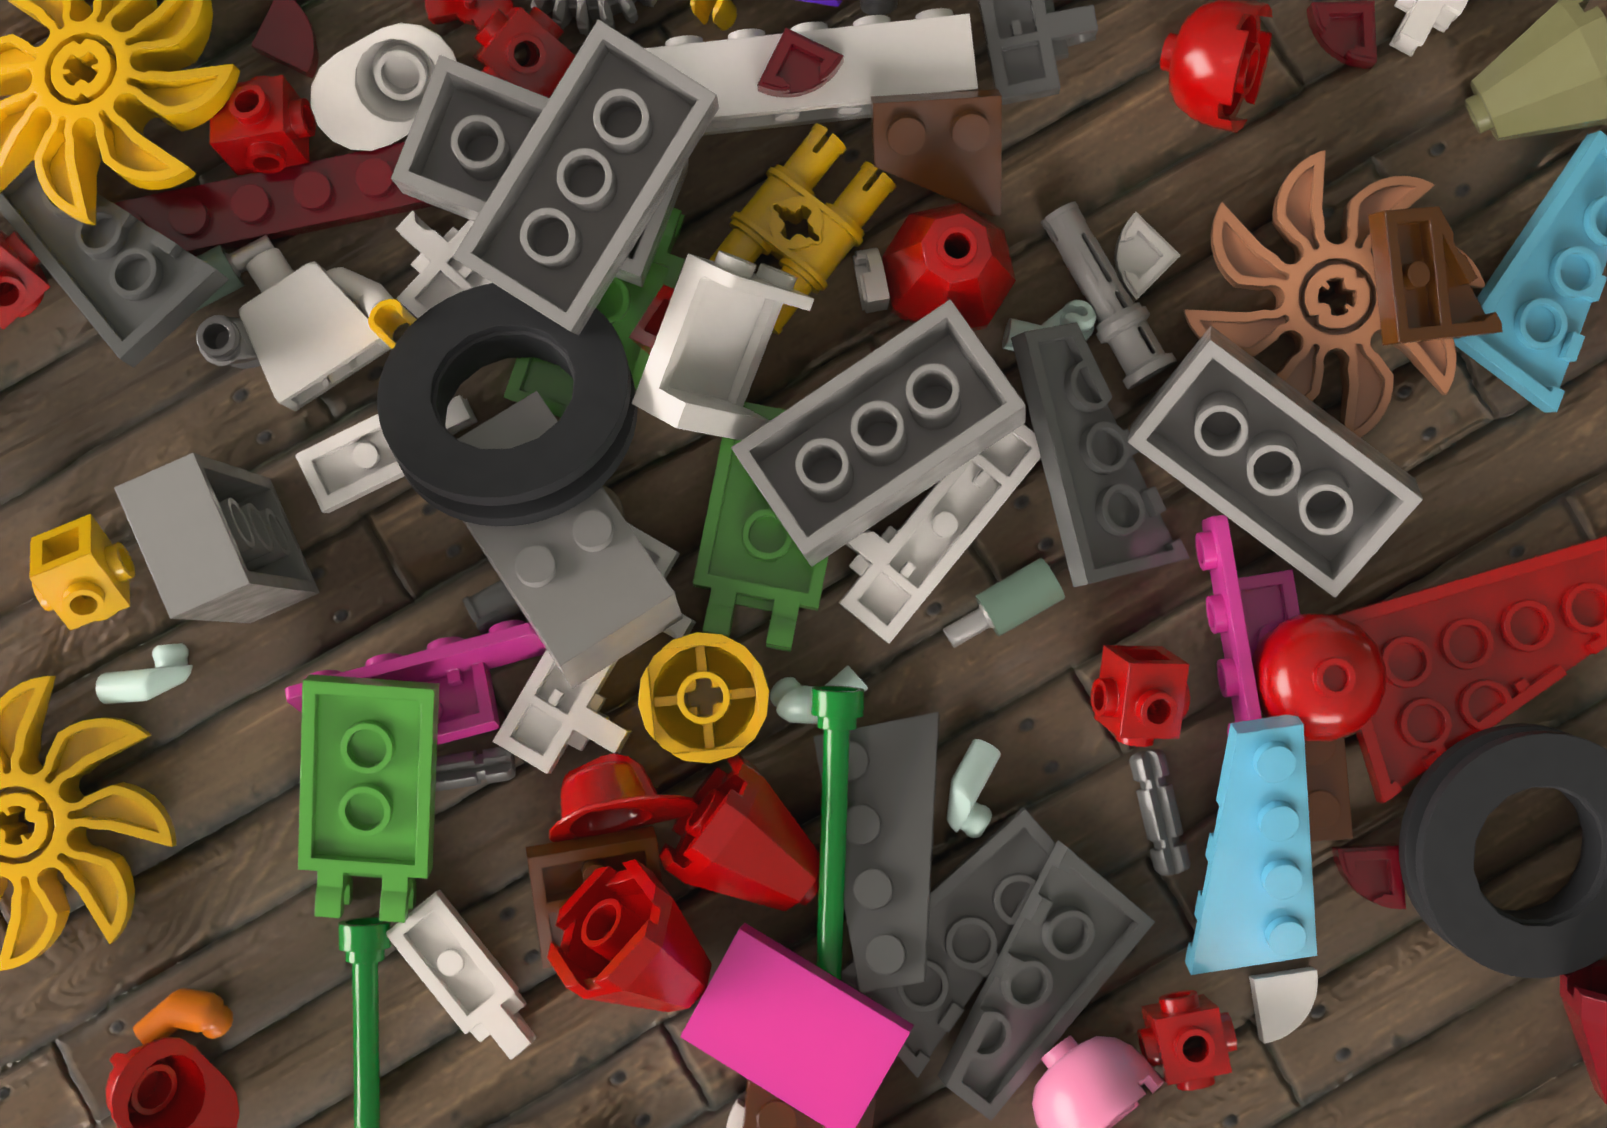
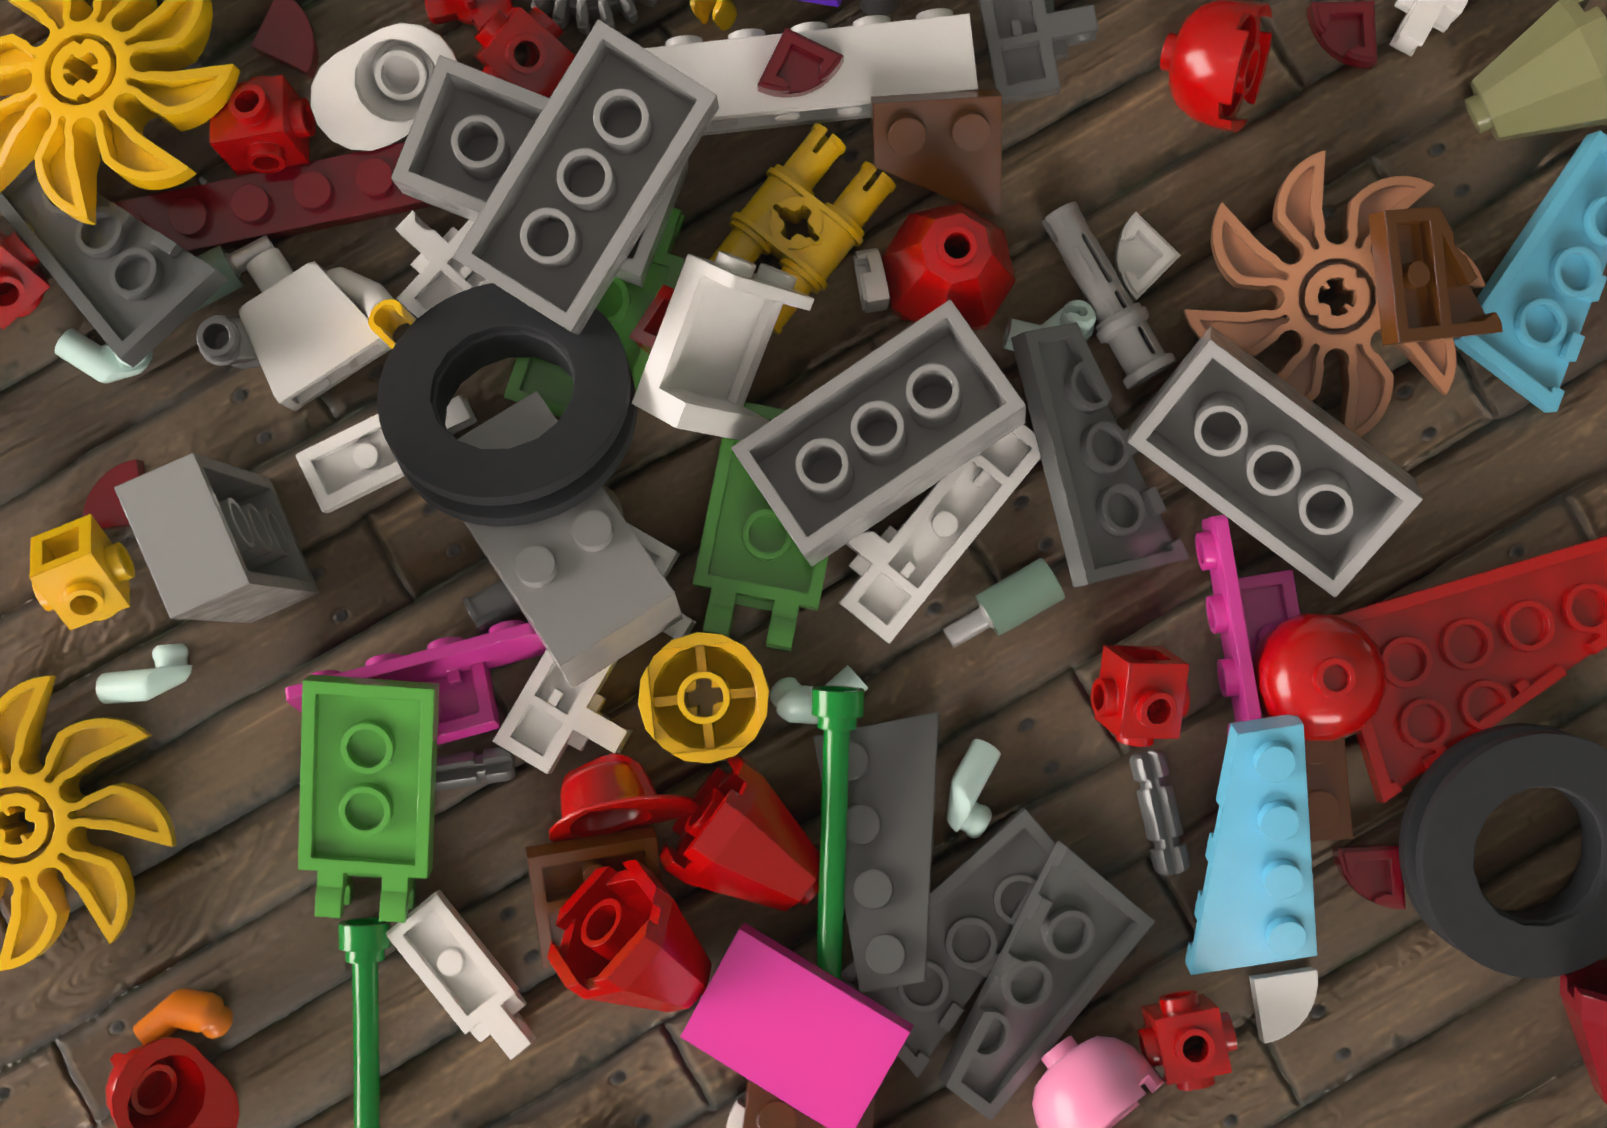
none -> light aqua arm [55,328,153,383]
none -> dark red tile [83,459,146,531]

